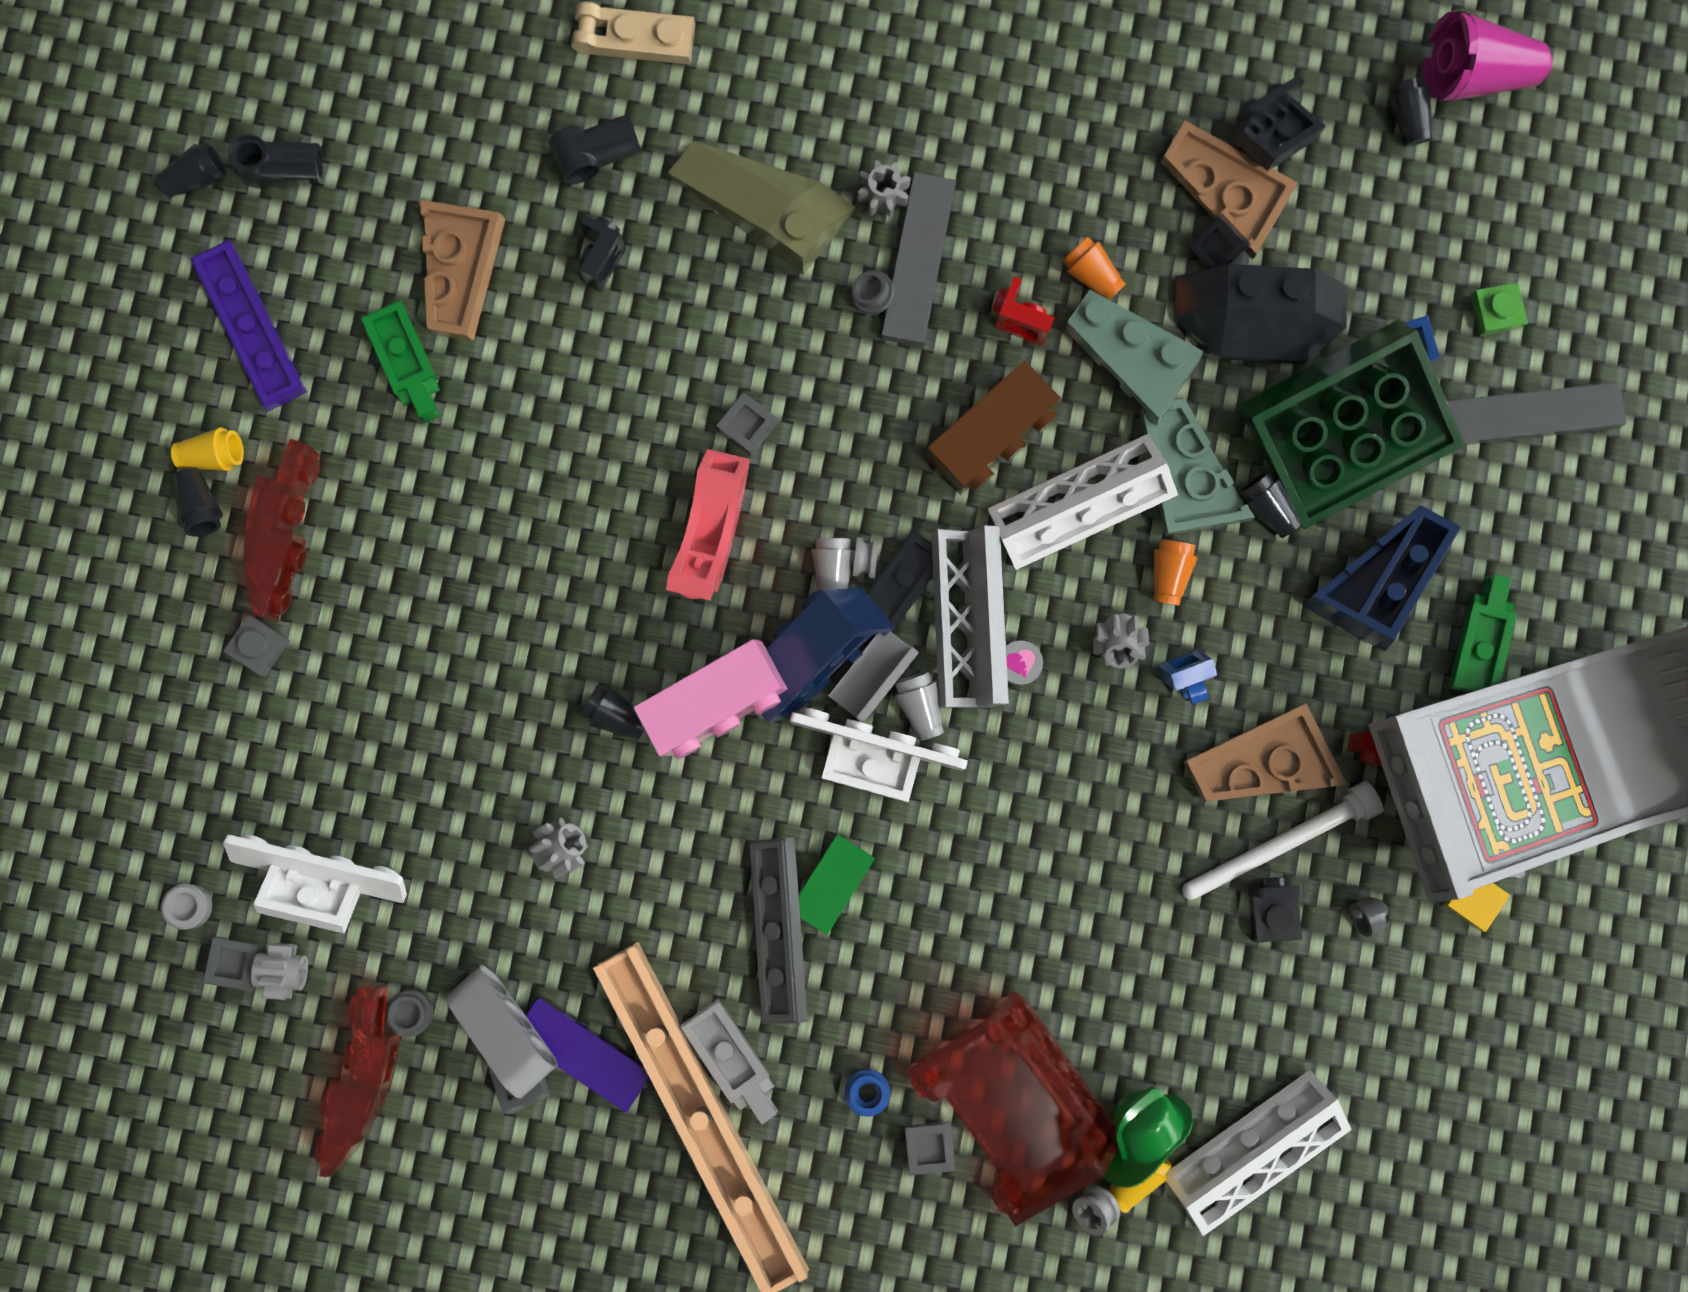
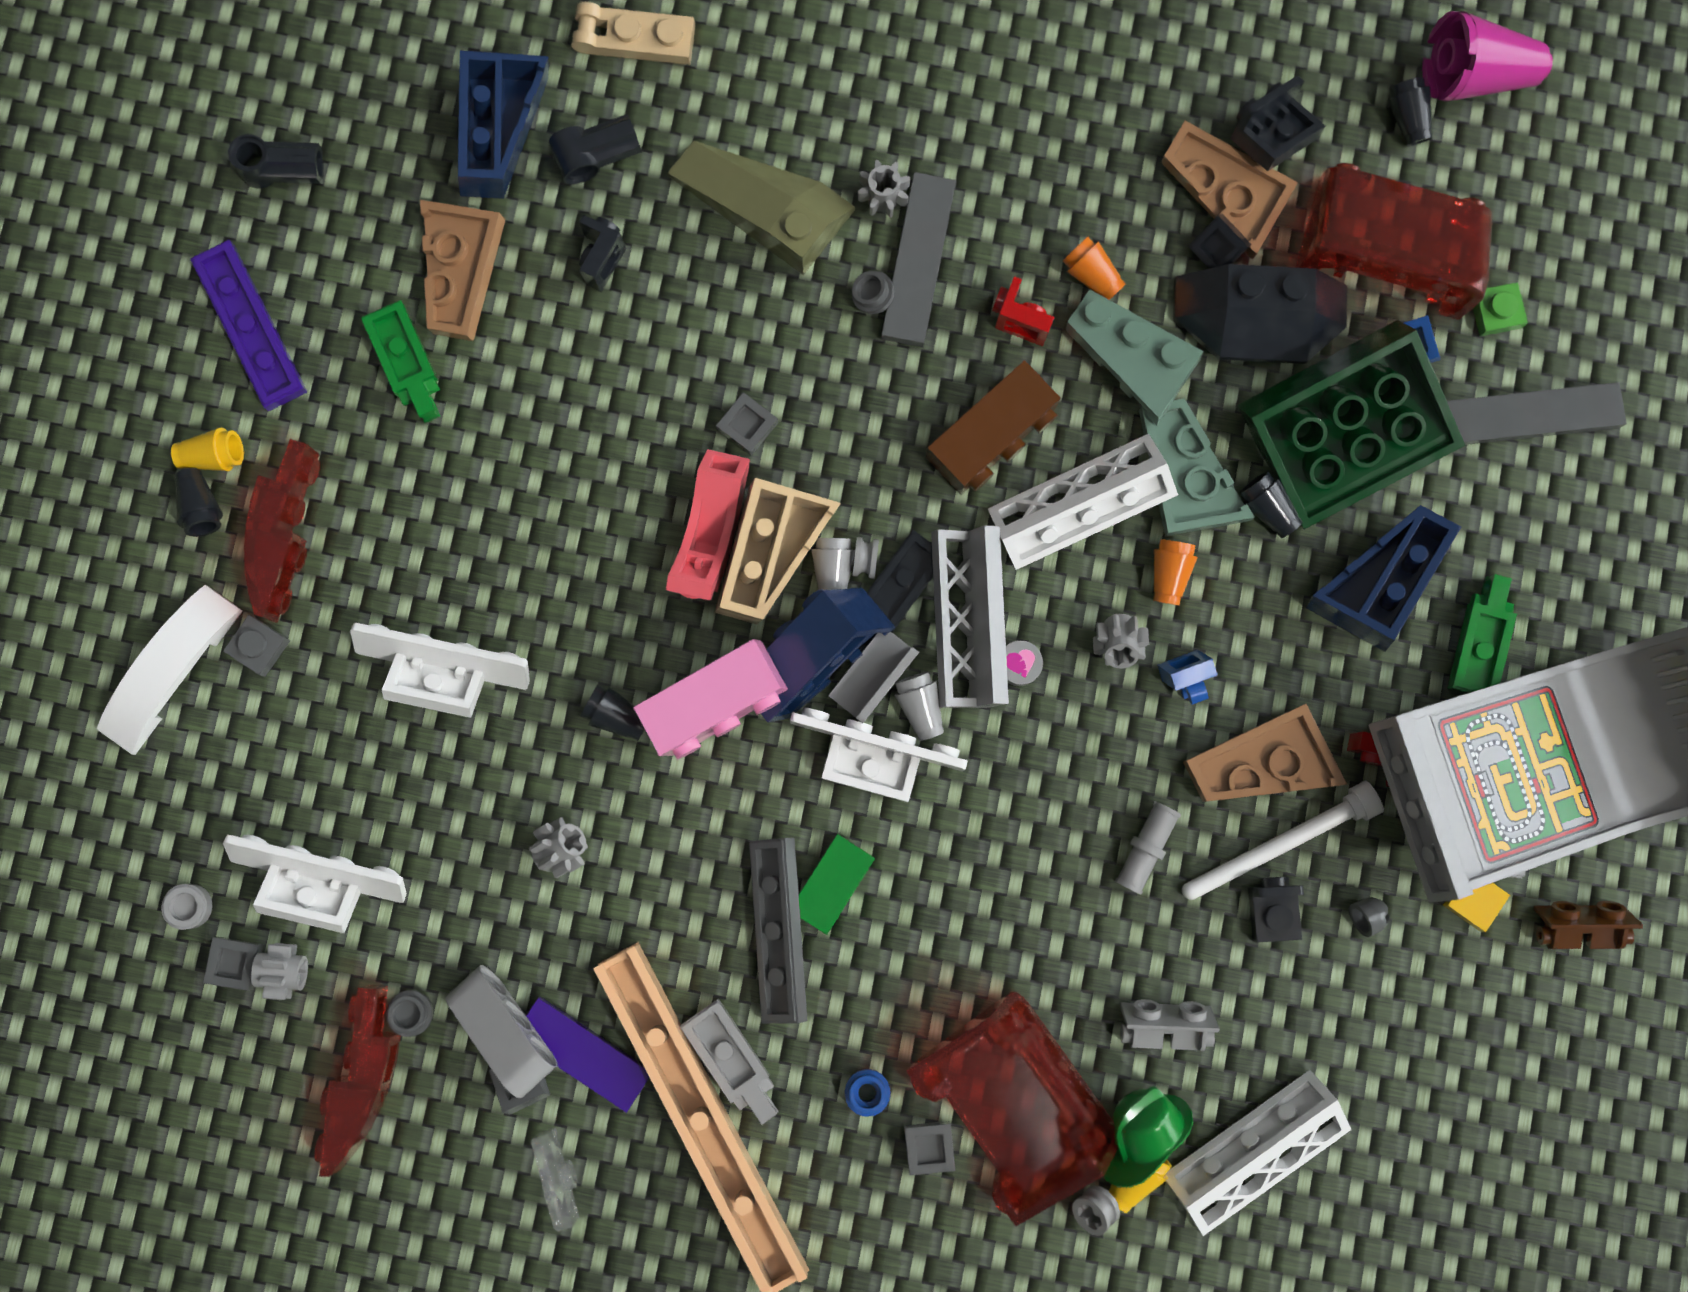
black cone [156,143,226,198] -> none
none -> white slope [97,585,243,755]
none -> white bracket [350,623,530,718]
none -> dark blue wedge [458,50,549,199]
none -> clear plate [531,1127,579,1232]
none -> tan wedge [714,478,841,624]
none -> light grey pin [1115,801,1181,895]
none -> light grey hinge [1120,999,1220,1051]
none -> clear red windscreen [1295,163,1493,320]
none -> reddish brown hinge [1533,901,1643,949]

